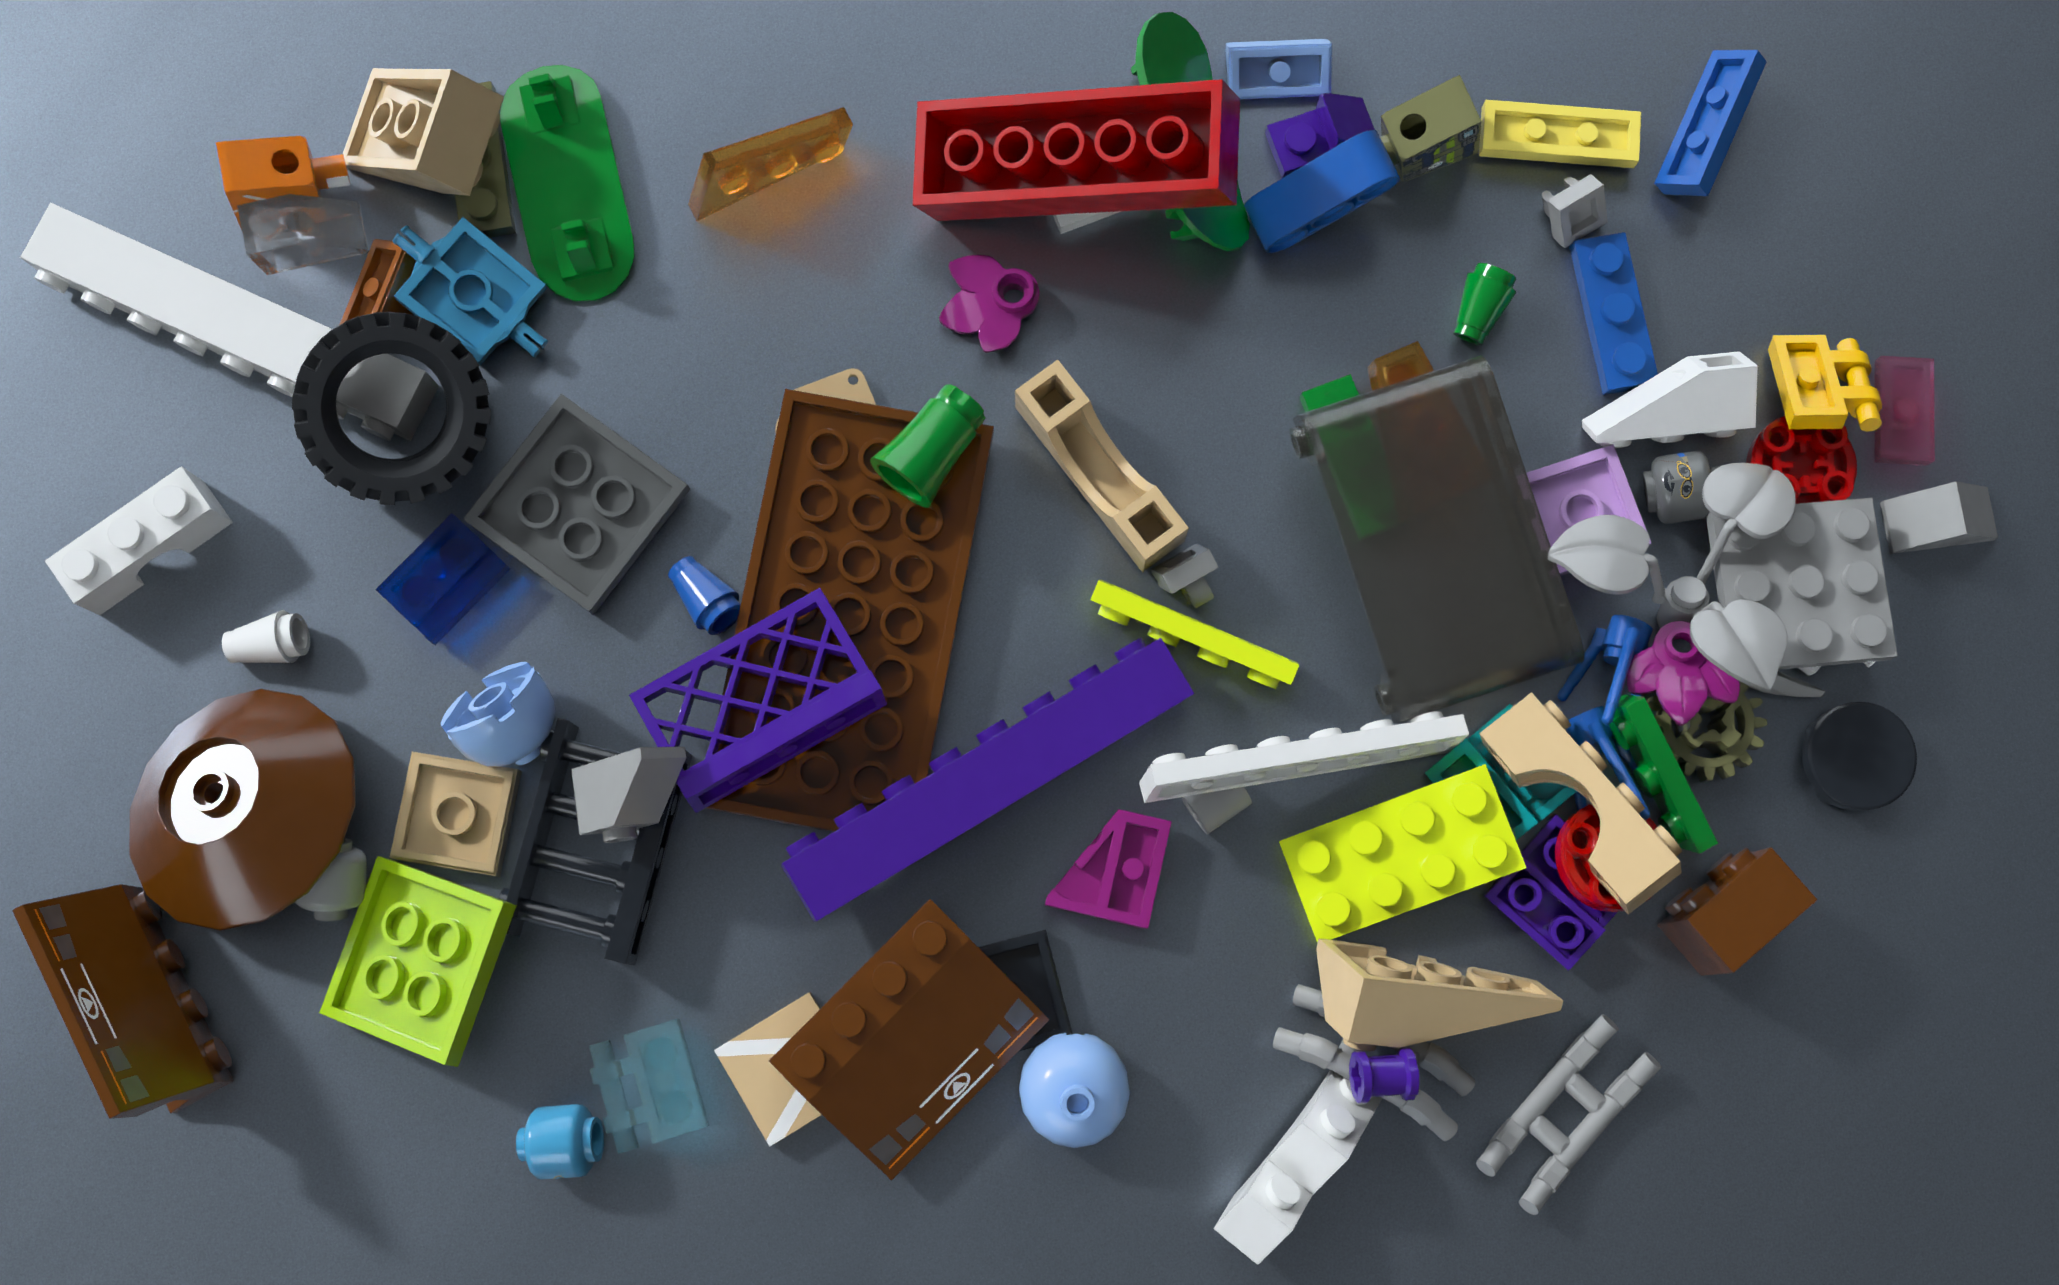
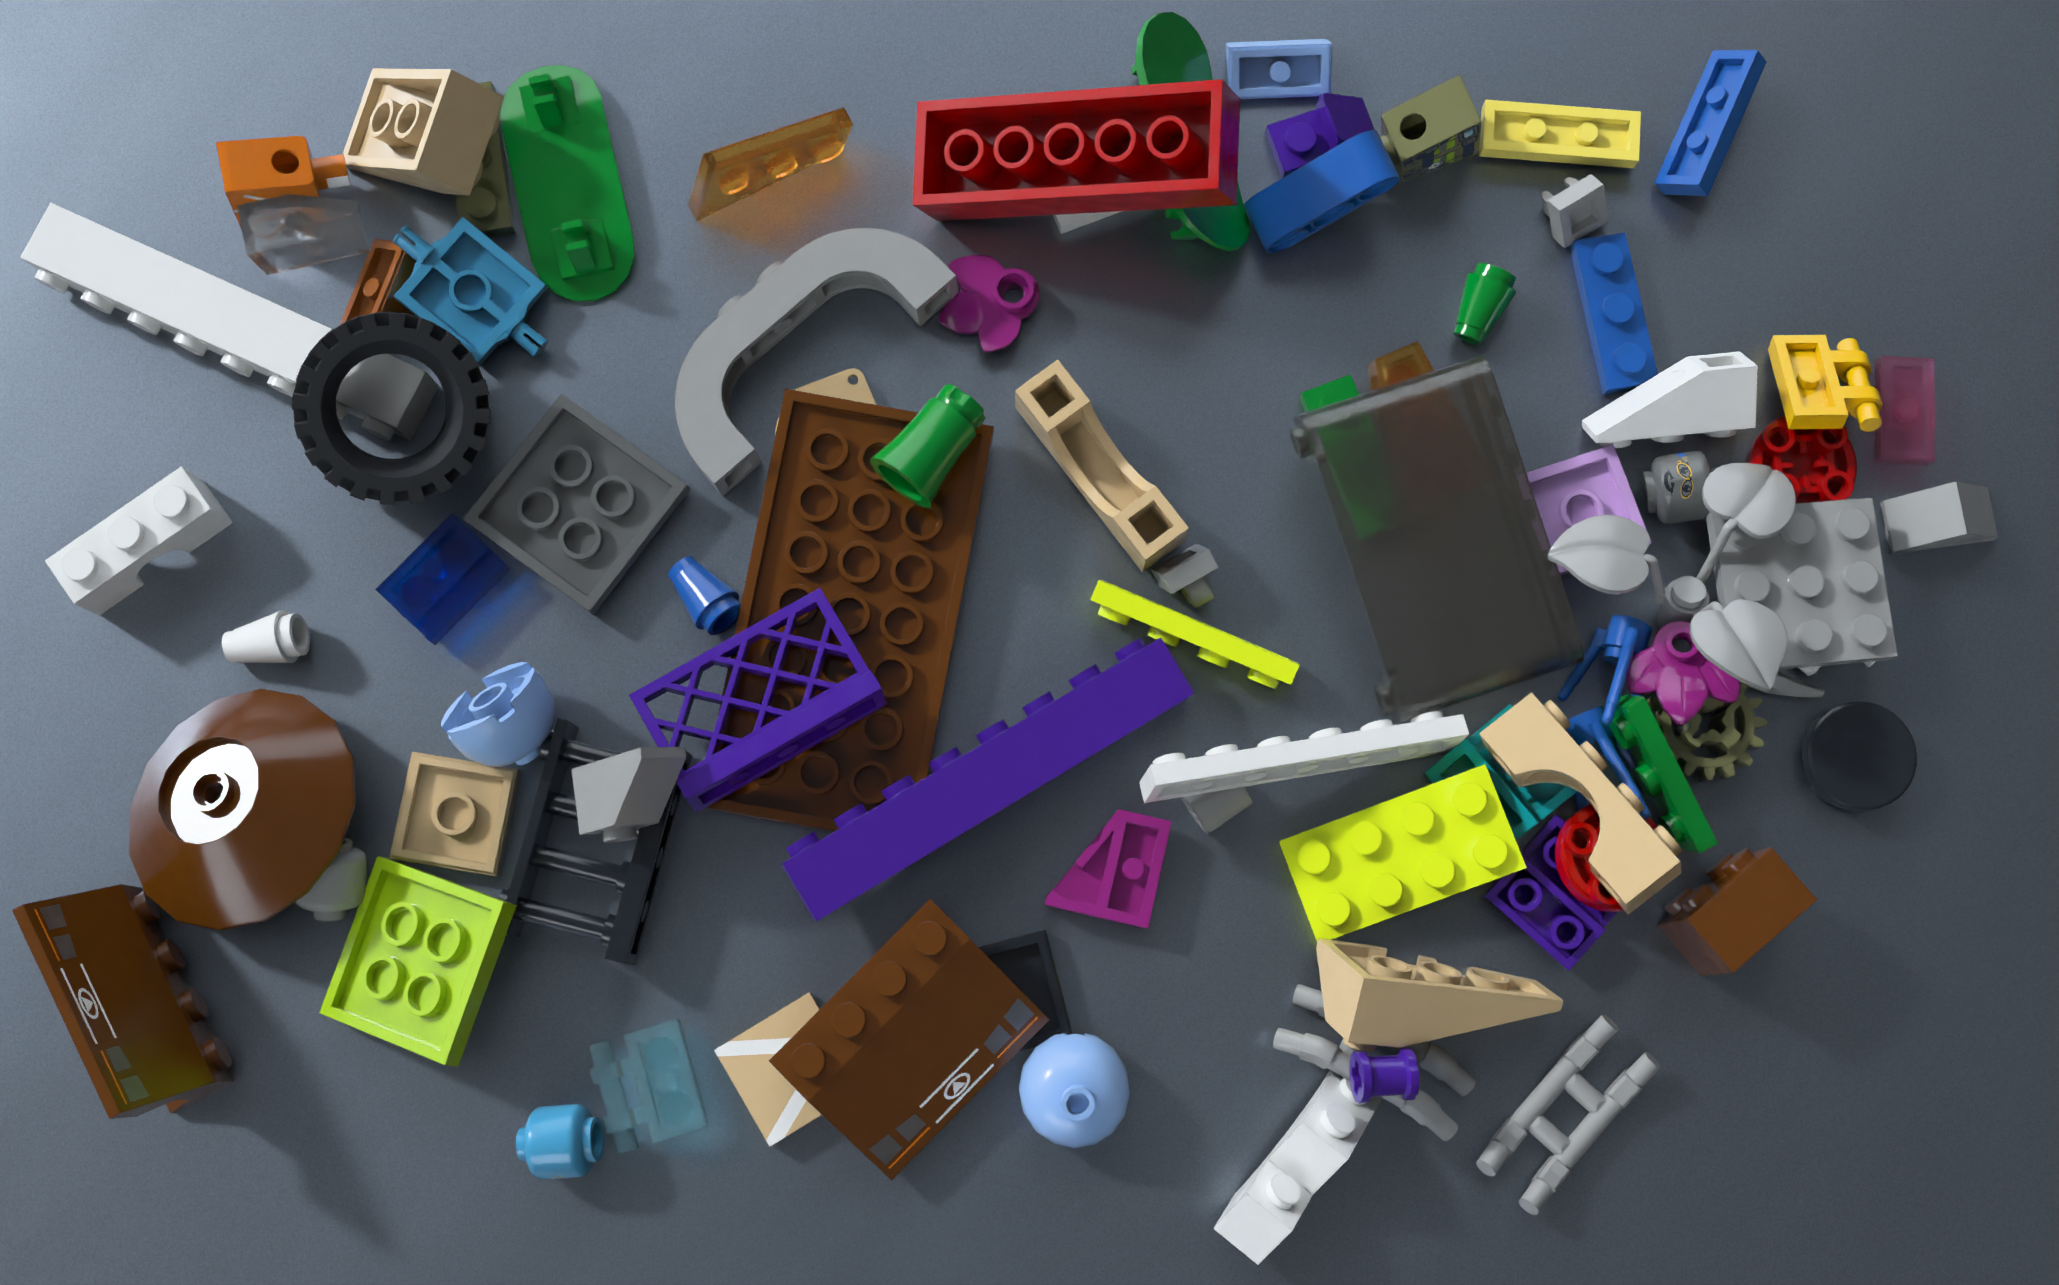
none -> light grey arch [675,228,959,497]

